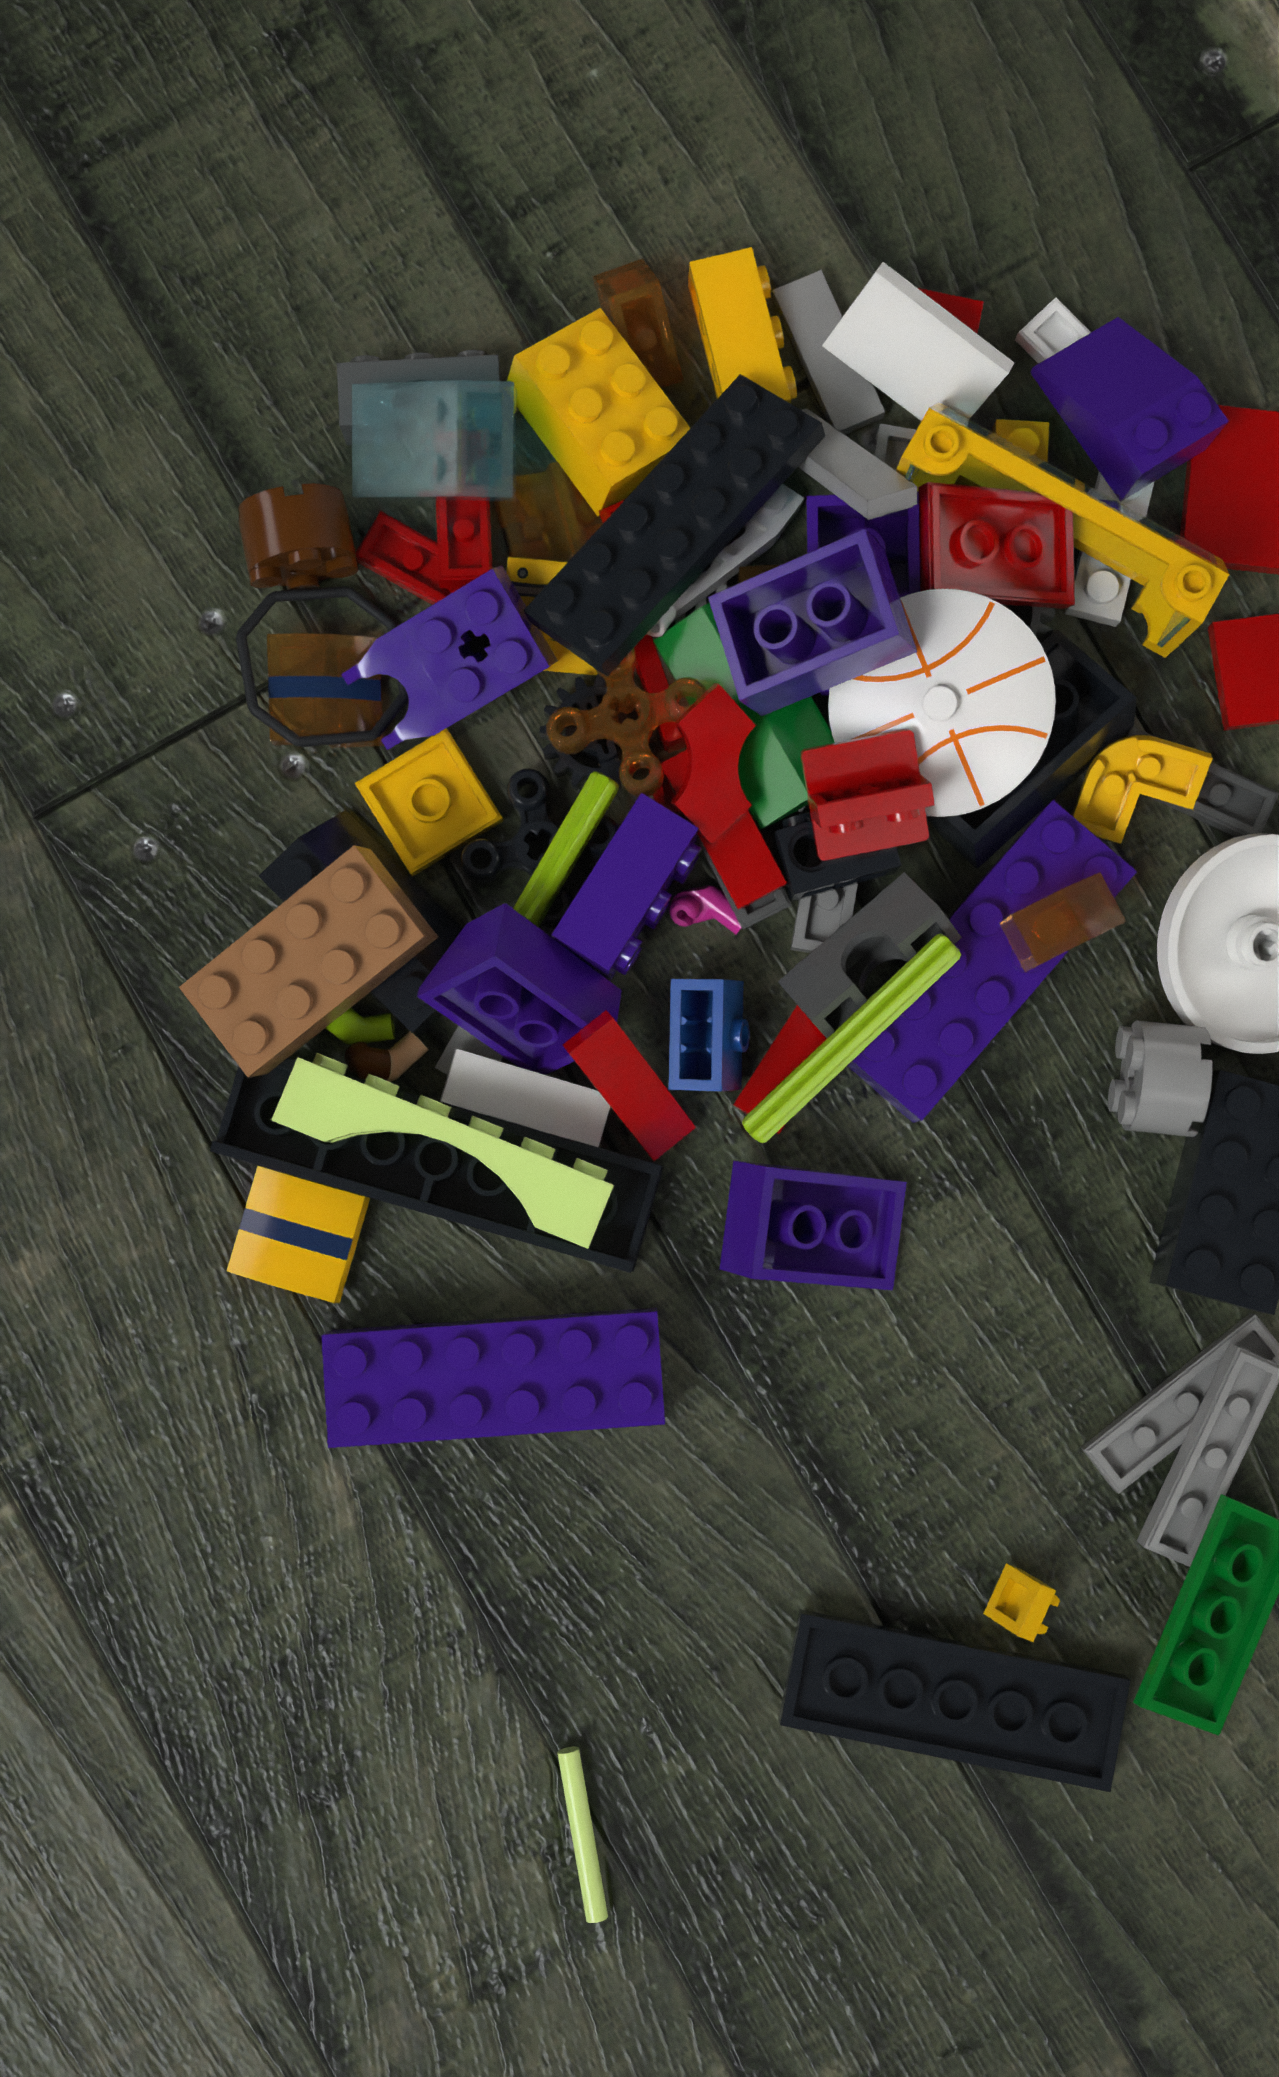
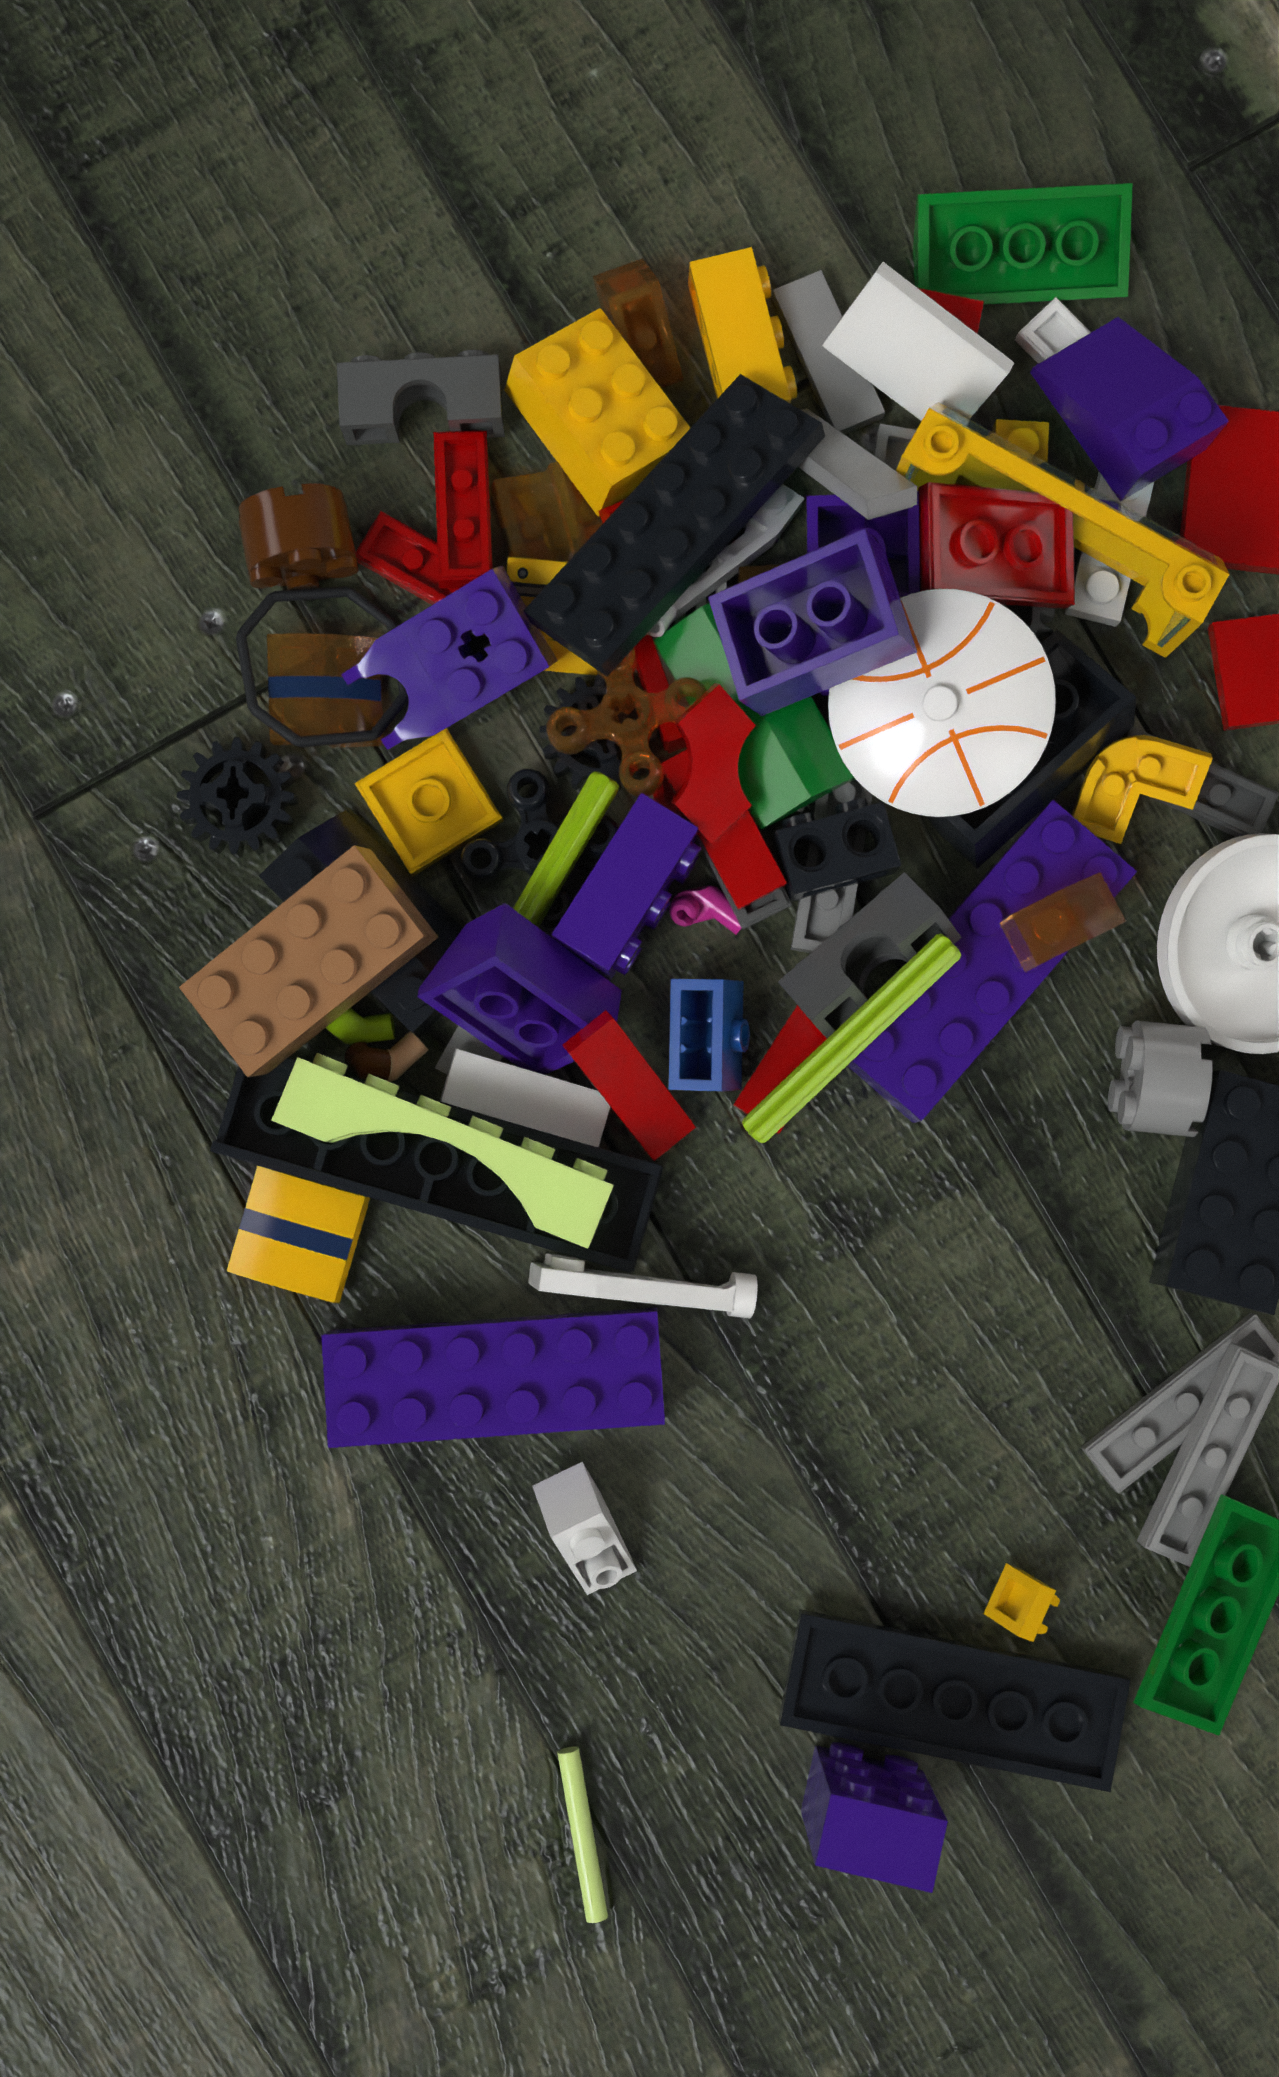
clear light blue slope [352,380,517,501] -> none
dark purple slope [720,1160,907,1290] -> none
red bracket [801,729,935,861] -> none
none -> black gear [176,737,299,858]
none -> white plate [528,1253,758,1318]
none -> white slope [532,1462,637,1595]
none -> dark purple brick [801,1742,948,1893]
none -> green slope [913,183,1133,304]

